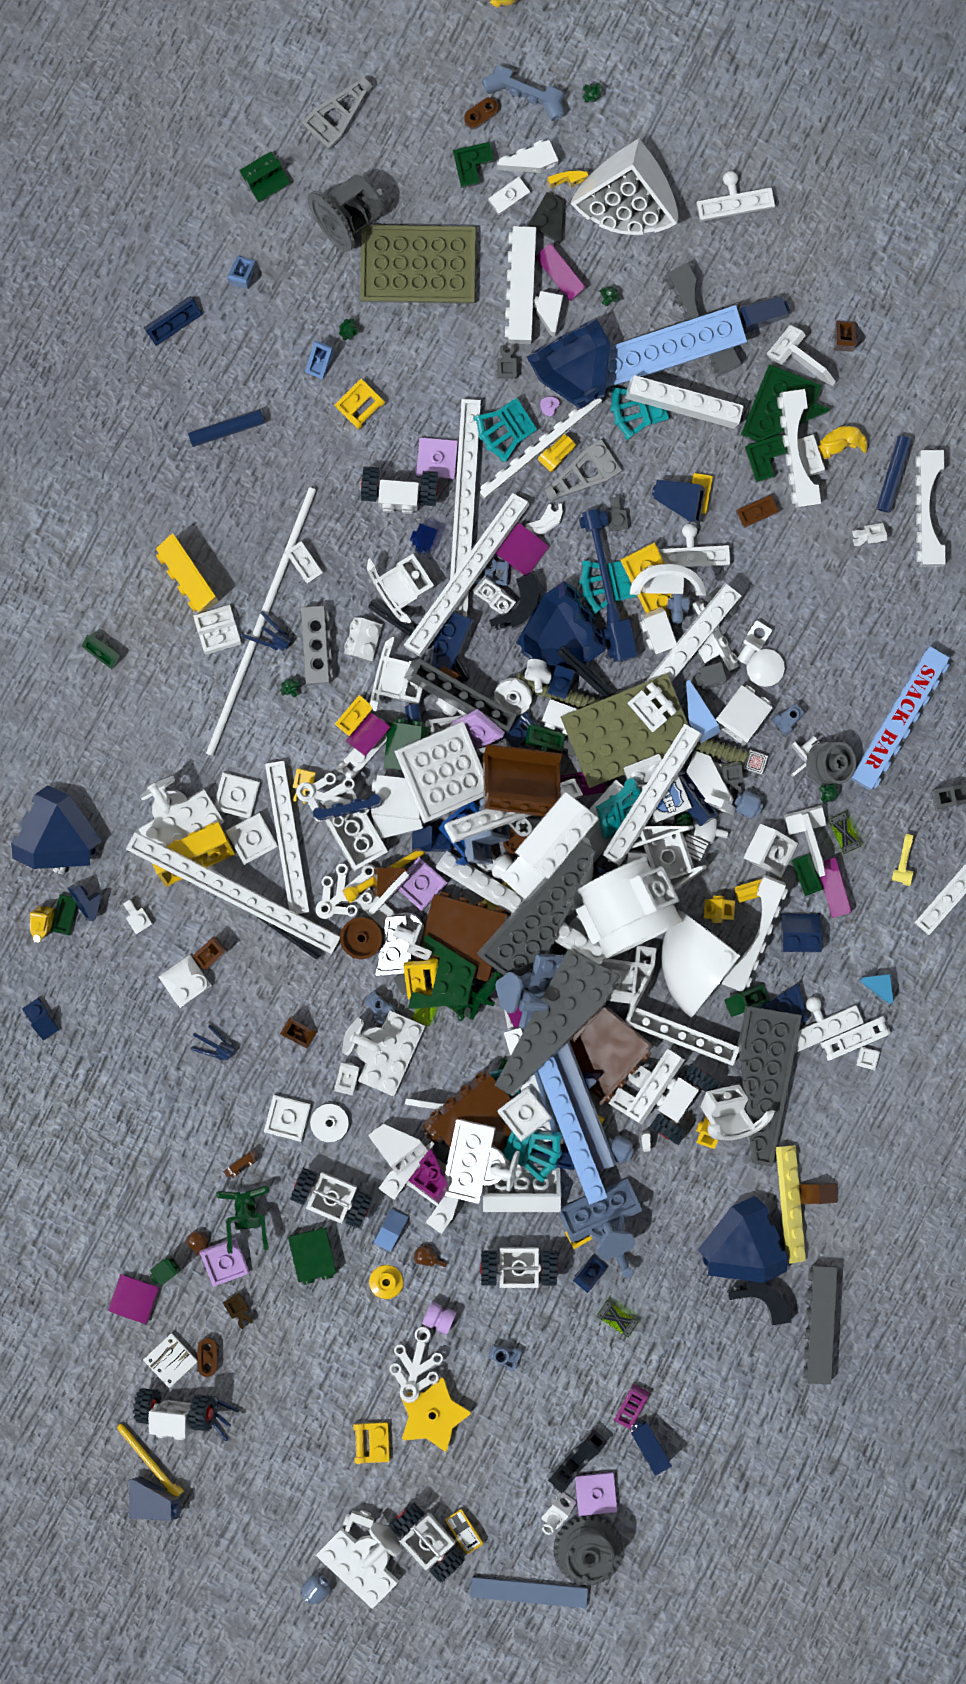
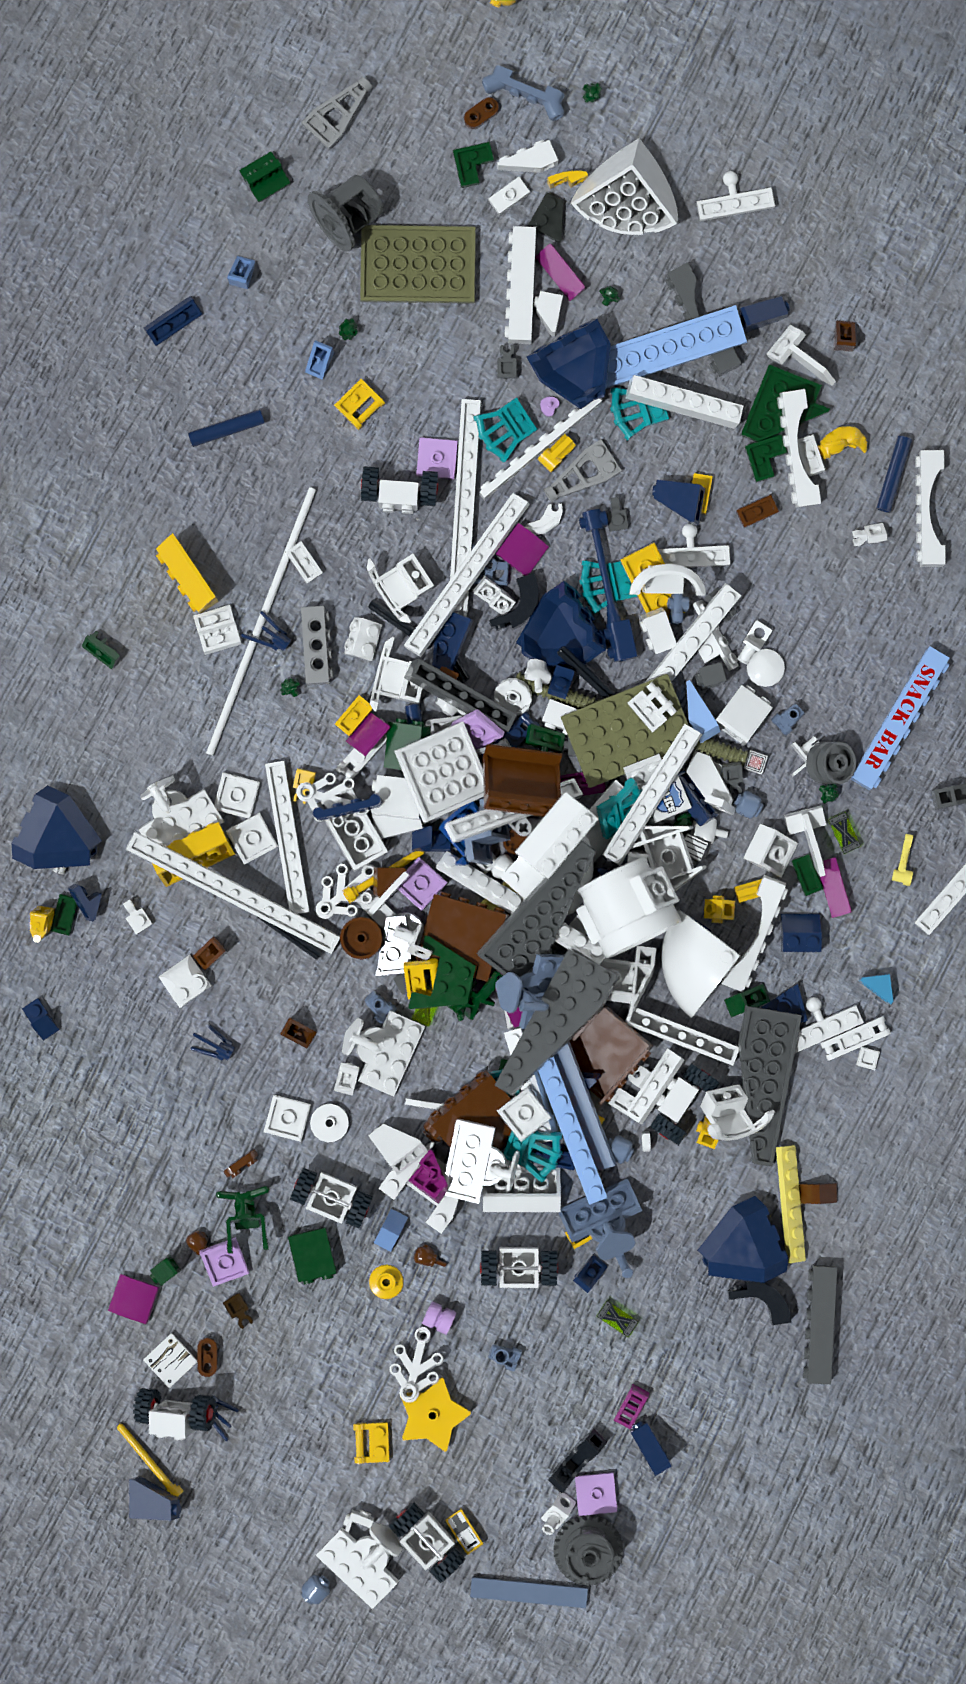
clear blue brick [410,523,438,555] -> none

